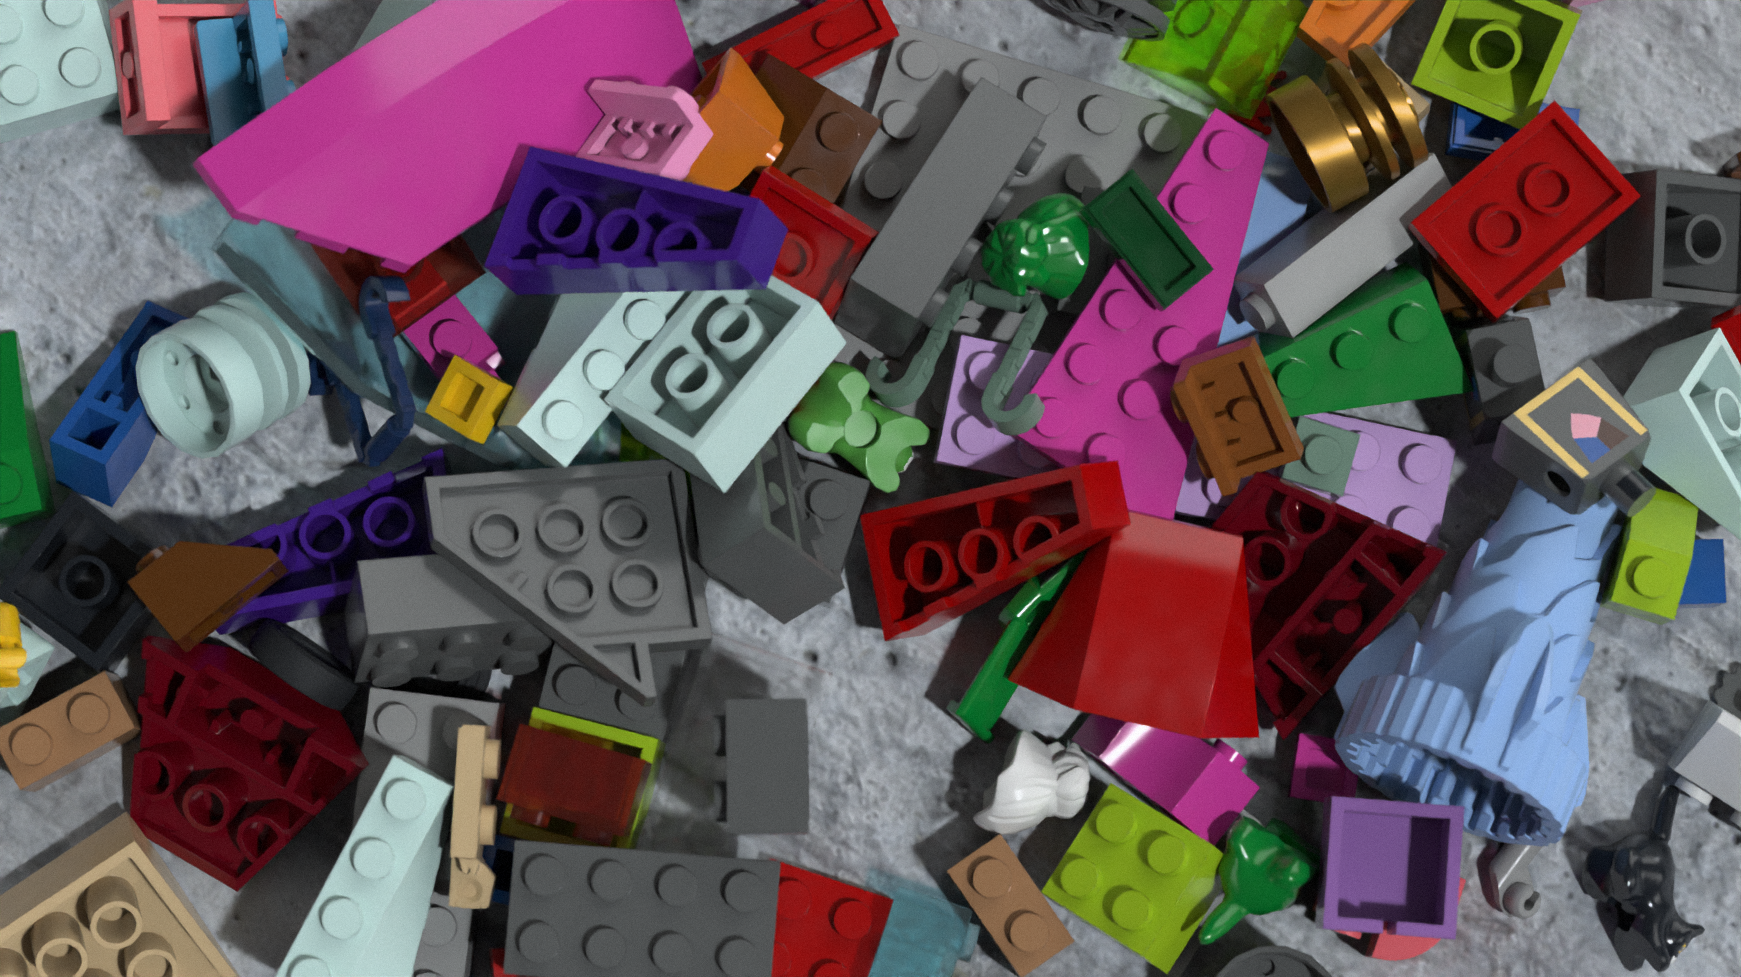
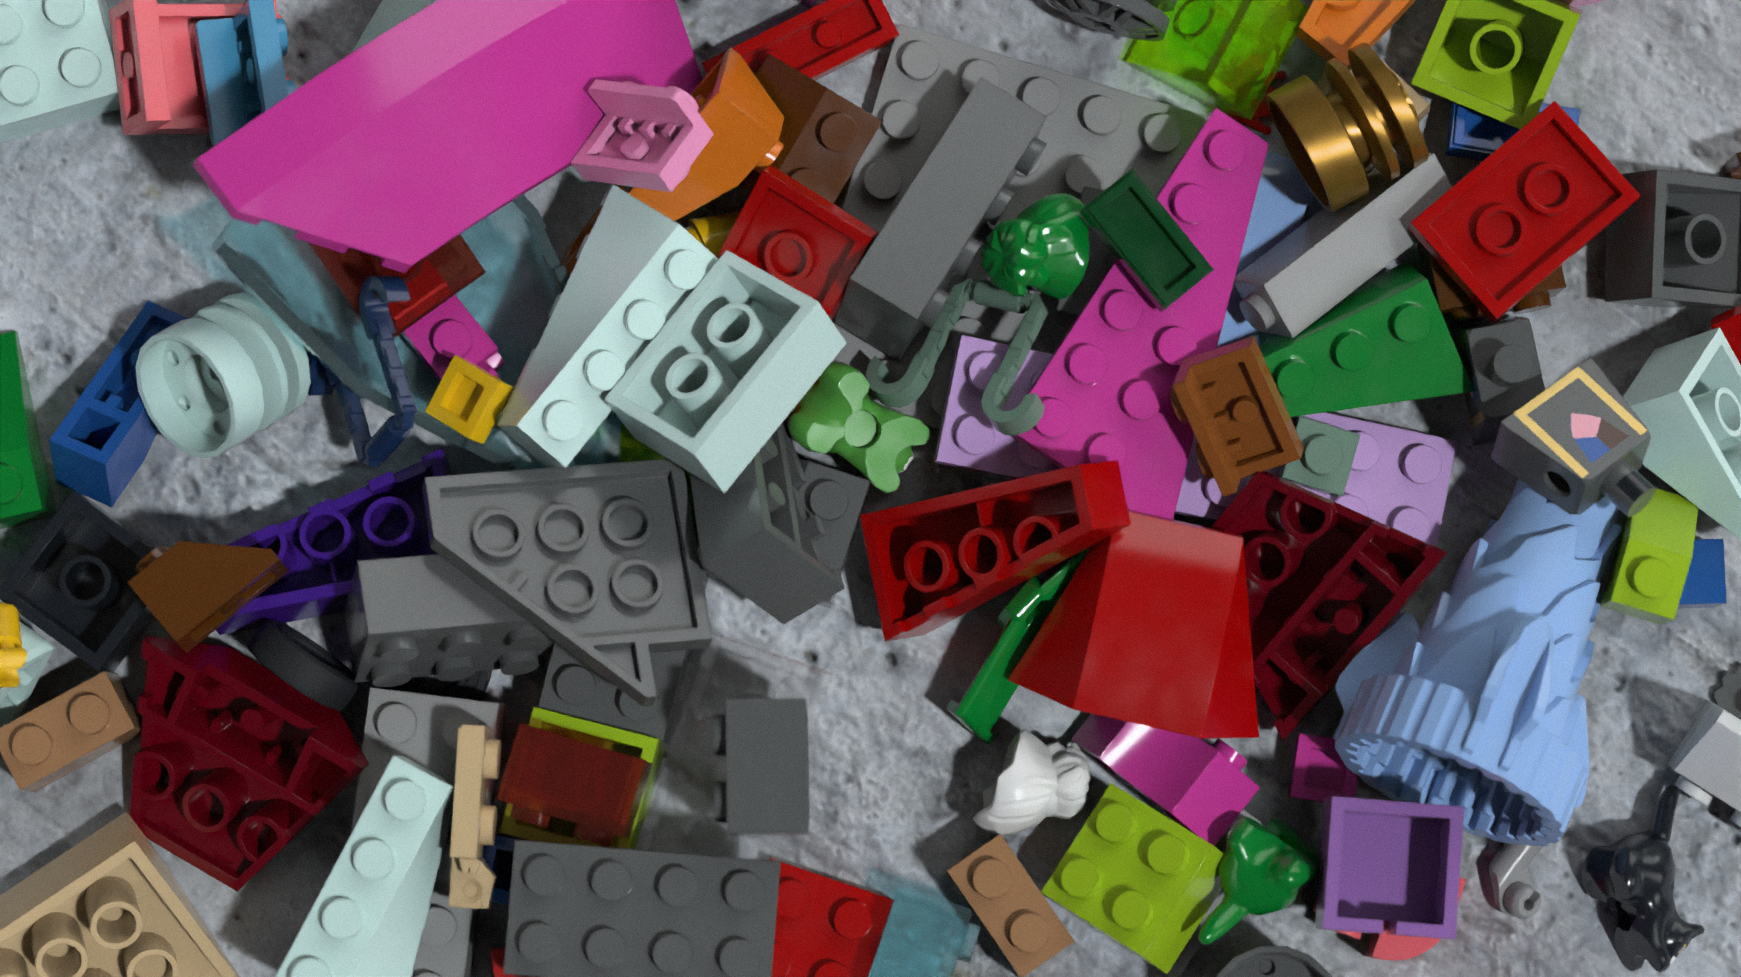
dark purple wedge [484,146,788,295] -> none

